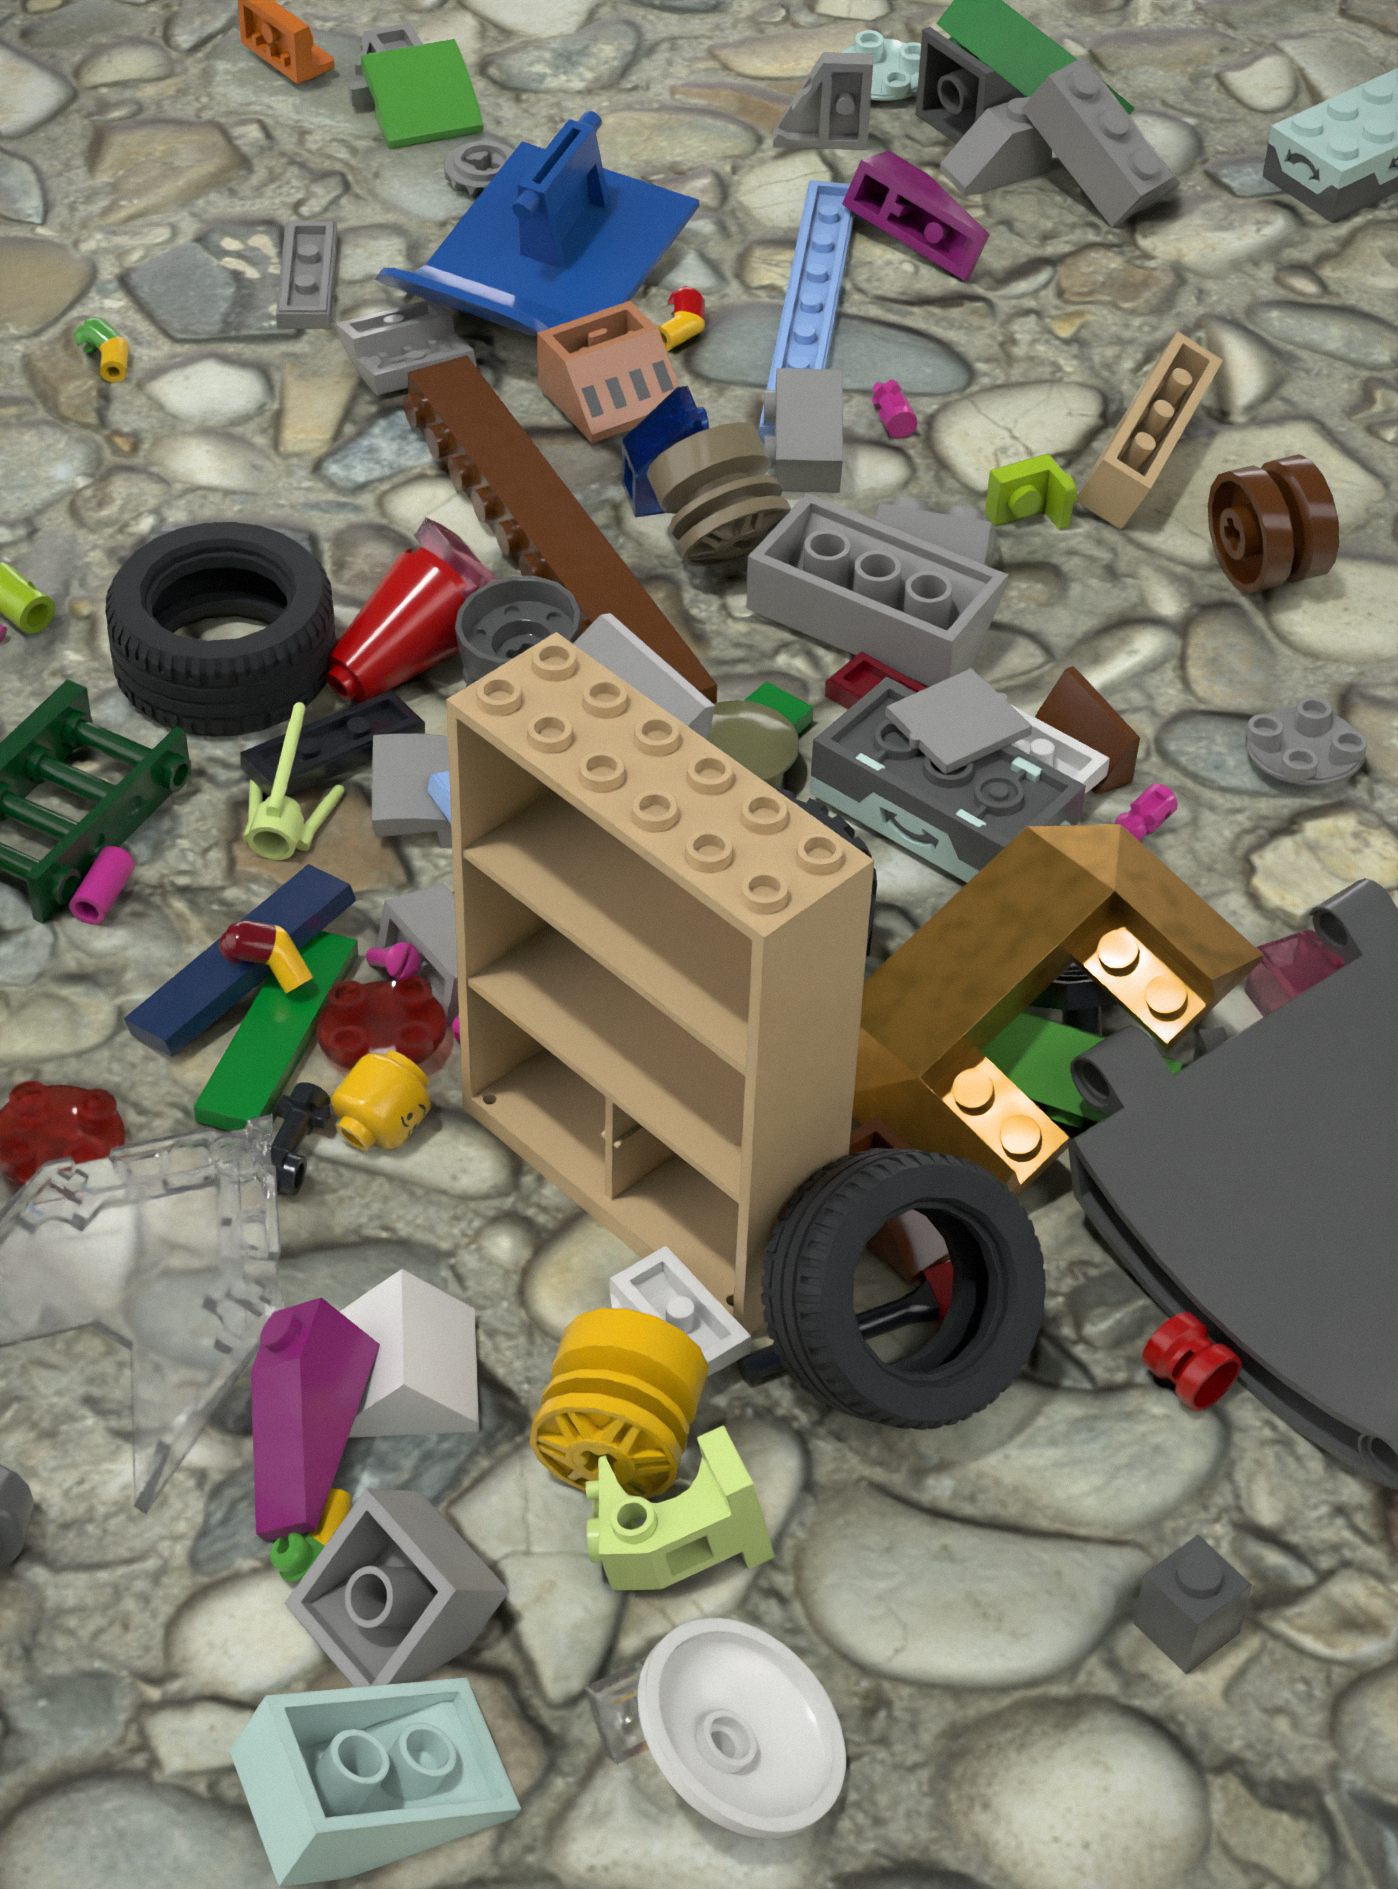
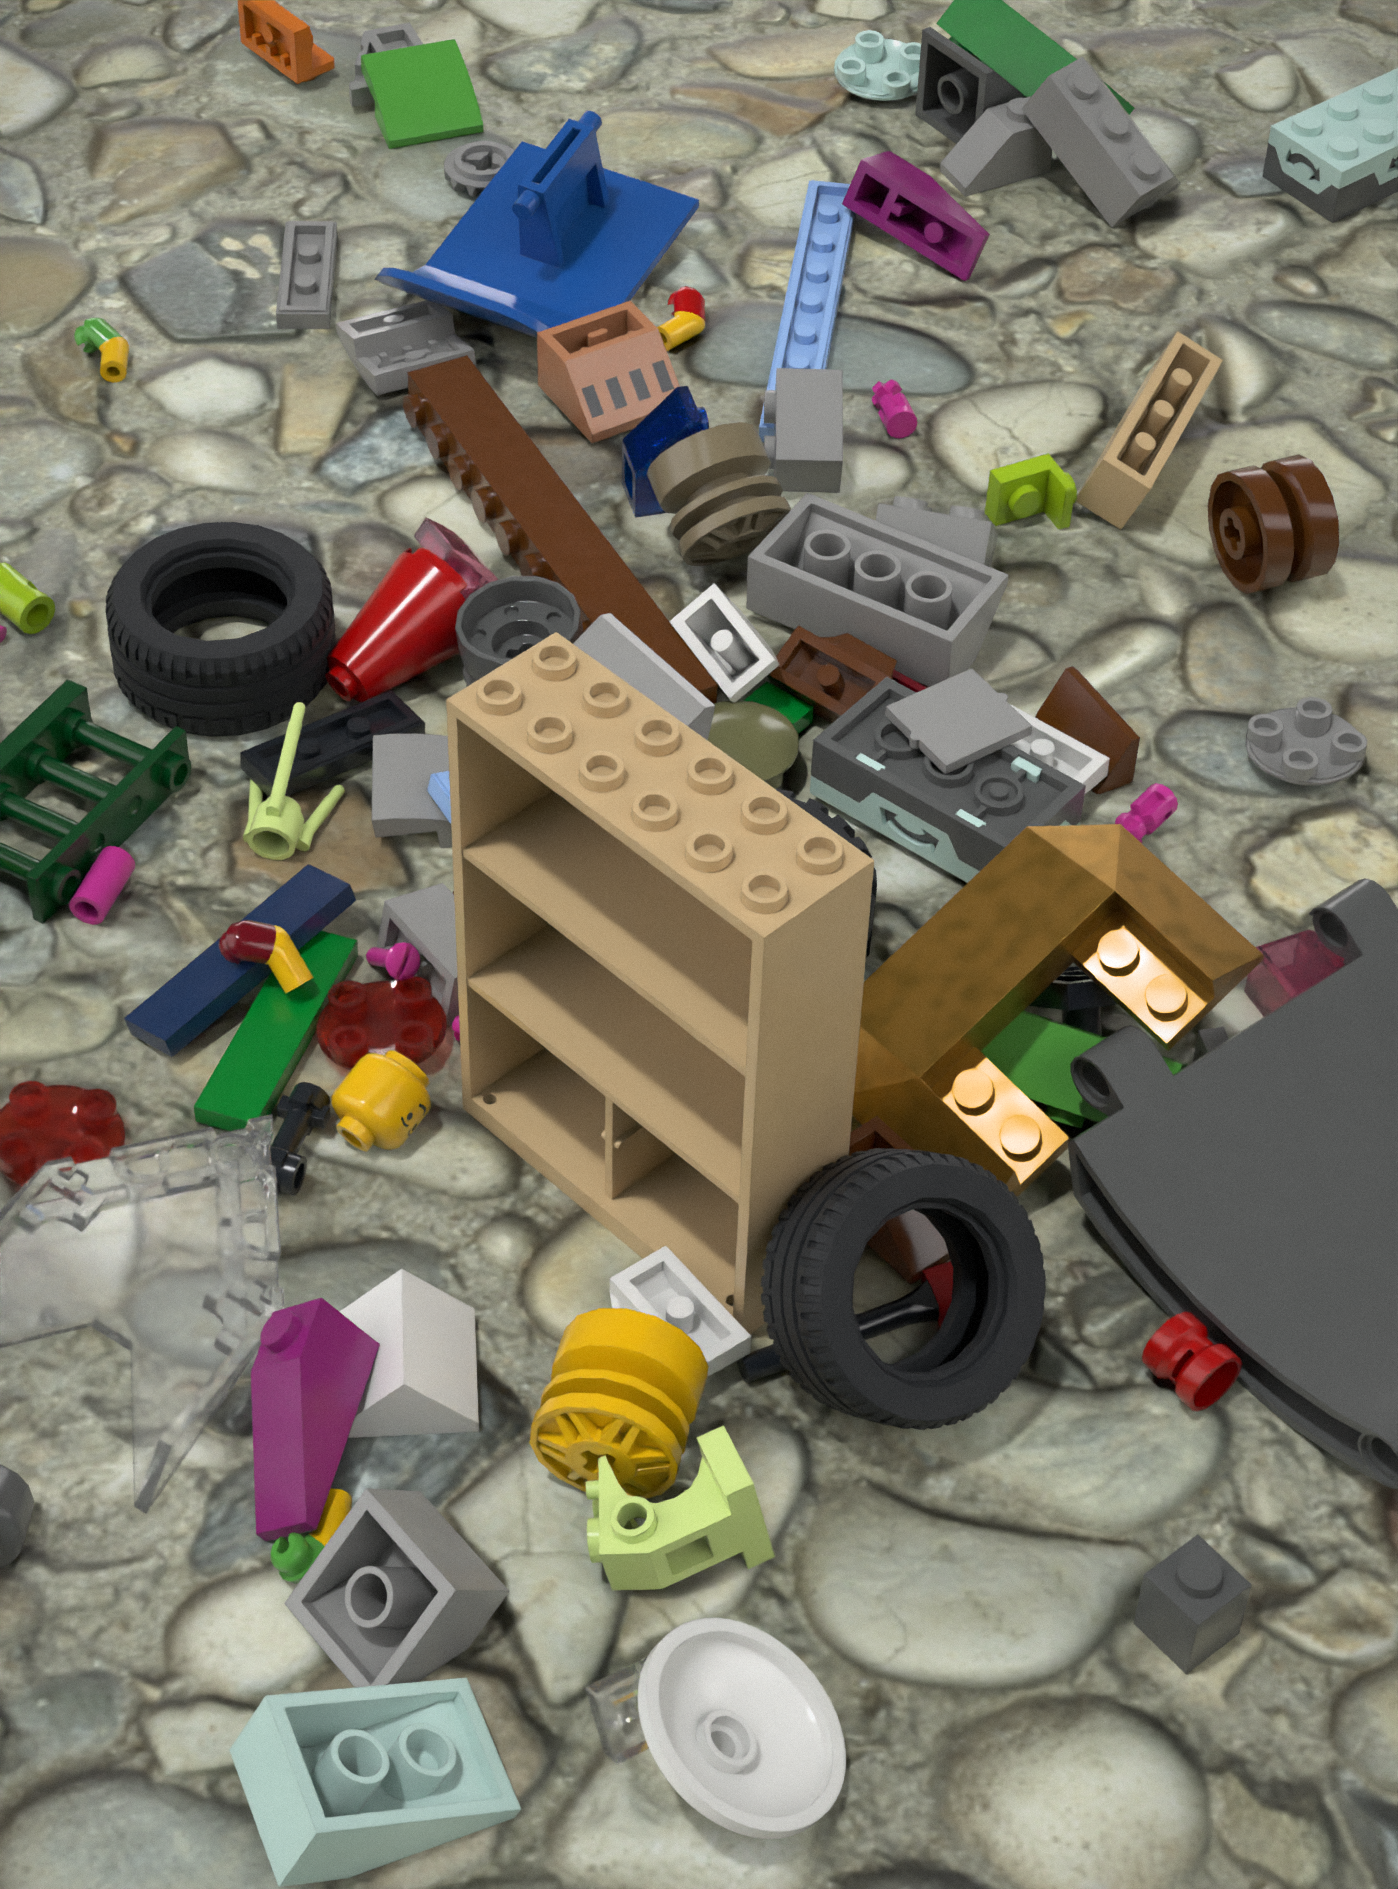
light grey wing [773,52,873,150] -> none
none -> white slope [669,583,780,703]
none -> reddish brown slope [767,625,897,723]

